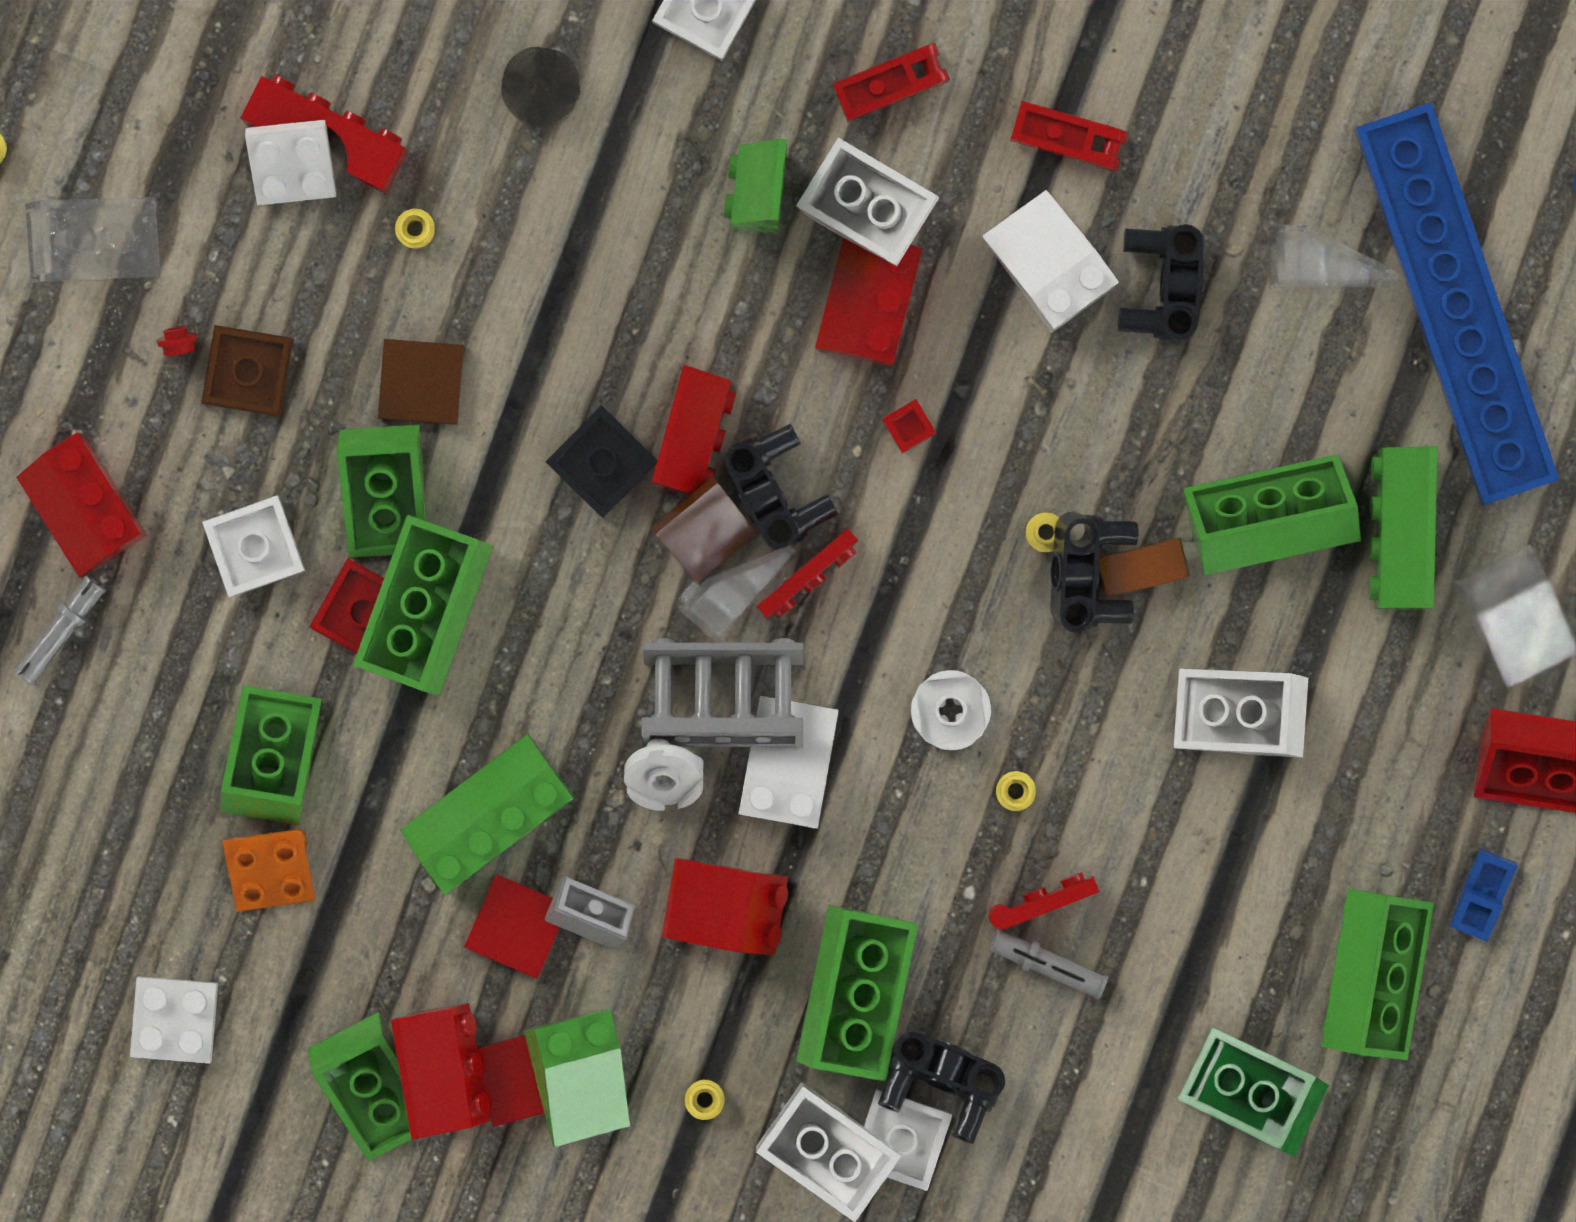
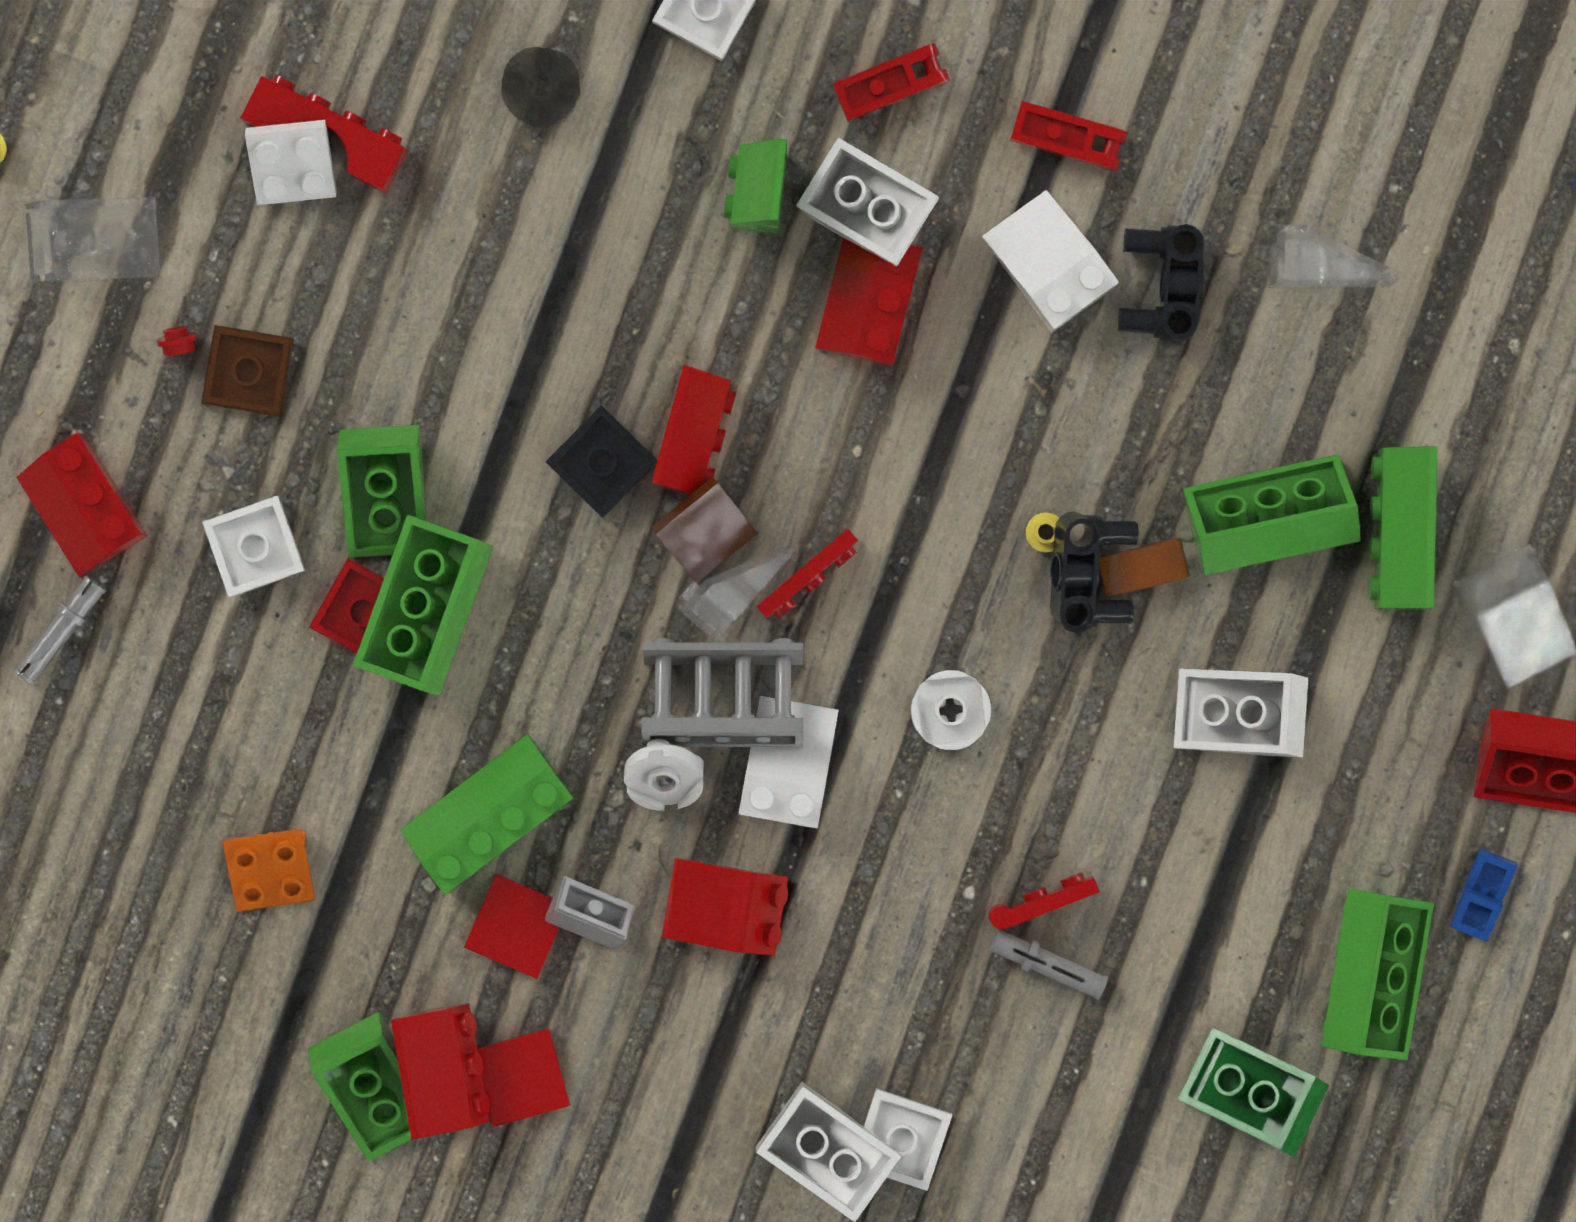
white plate [130,976,218,1064] -> none
bright green slope [220,685,322,826] -> none
reddish brown tile [378,339,464,425] -> none
light yellow plate [395,209,435,249] -> none
slope [524,1009,630,1147] -> none
light yellow plate [685,1080,725,1120] -> none
black piece [725,423,838,551] -> none
bright green slope [796,904,918,1082] -> none
black piece [878,1031,1006,1144] -> none
red plate [882,399,936,454] -> none
light yellow plate [996,771,1036,811] -> none
blue plate [1354,102,1560,506] -> none

